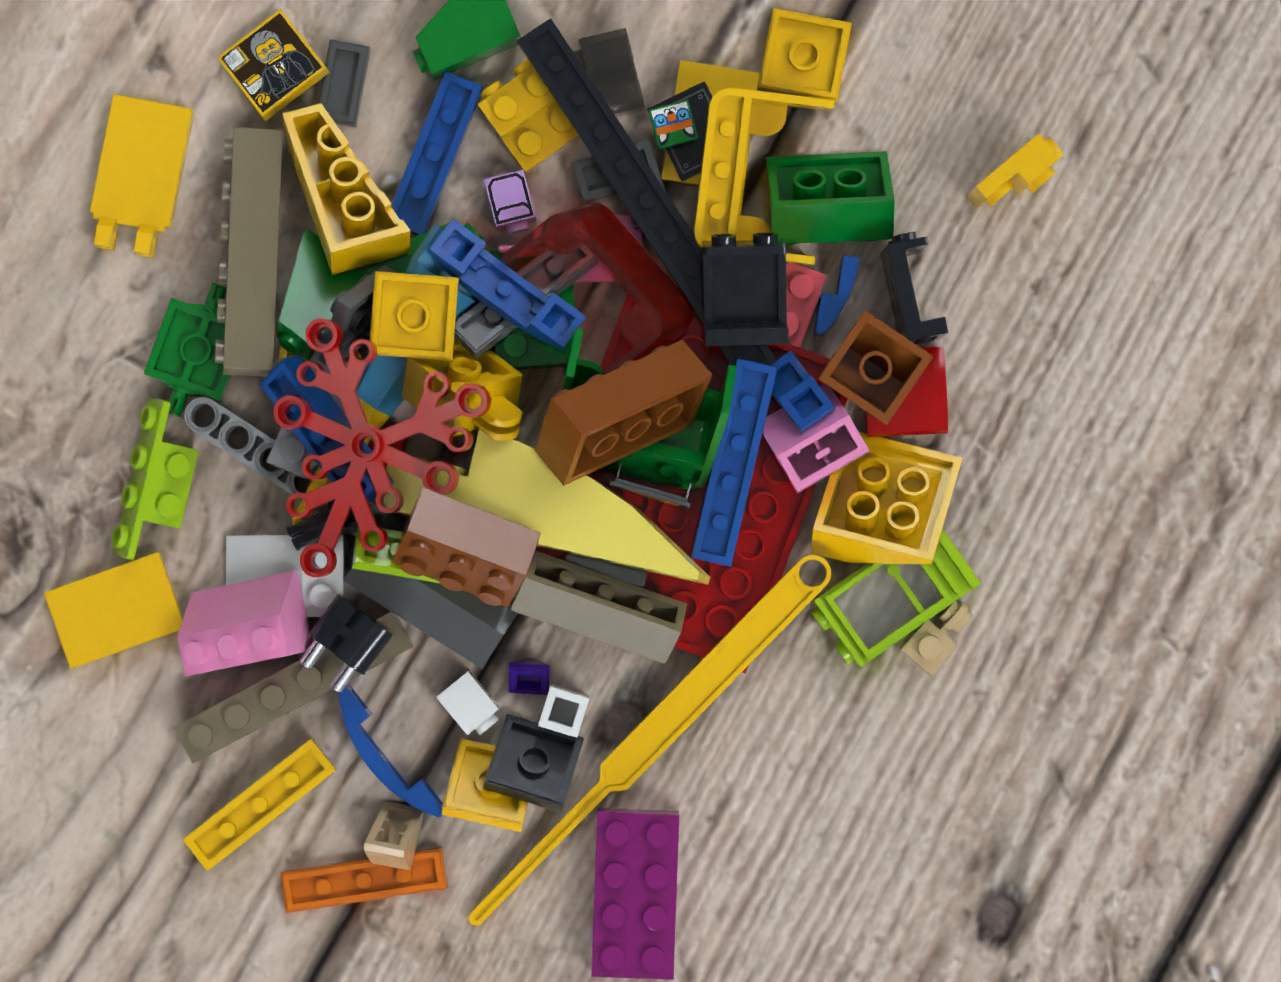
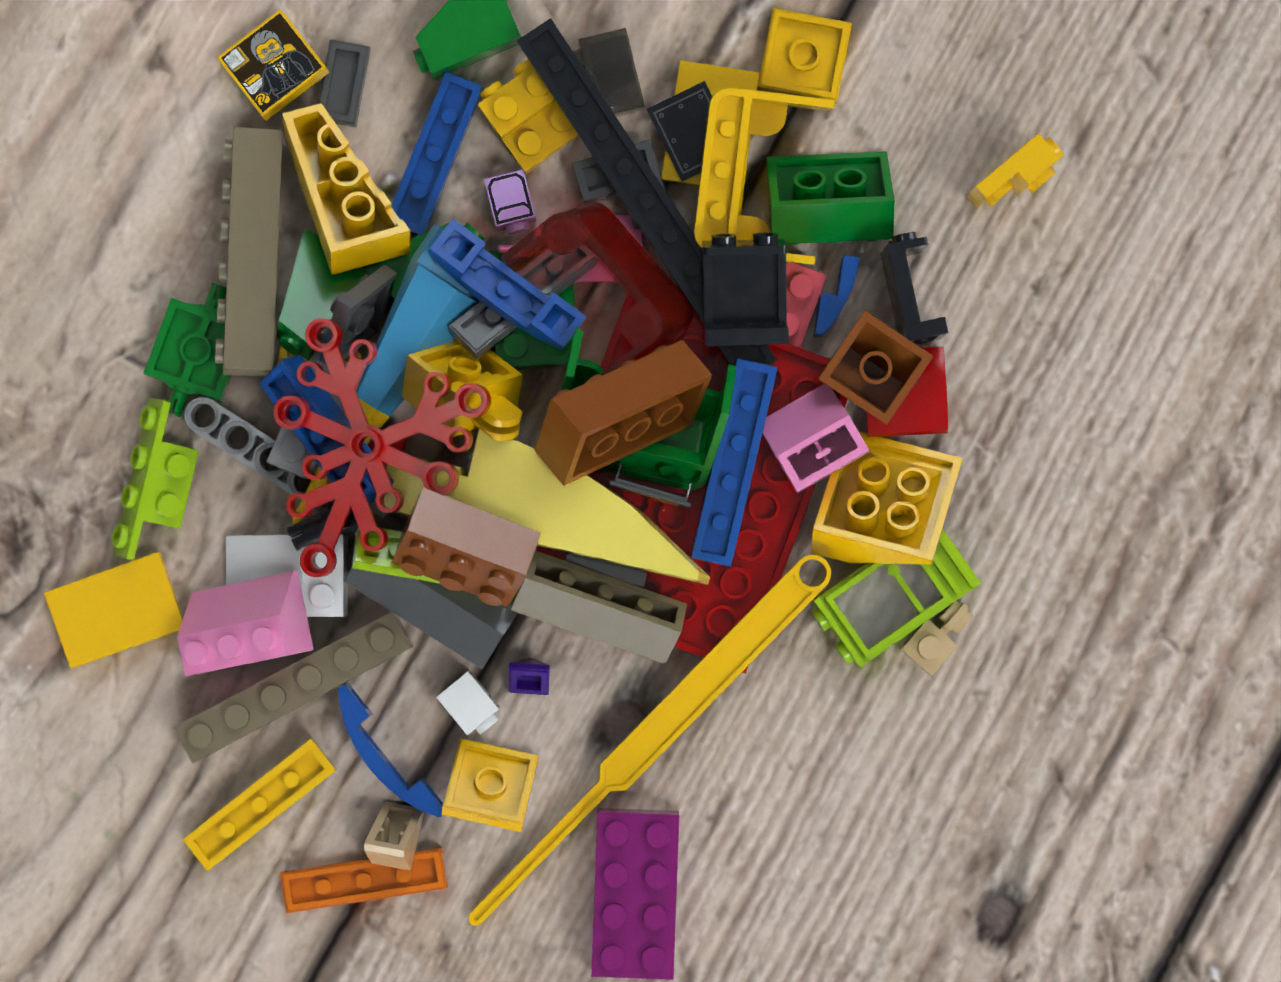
yellow tile [90,94,195,259] -> none
black piece [300,594,393,692] -> none
yellow tile [370,271,459,361] -> none
black tile [483,714,584,813] -> none
white brick [538,685,590,738] -> none
tile [649,99,699,151] -> none
blue slope [771,351,835,432] -> none

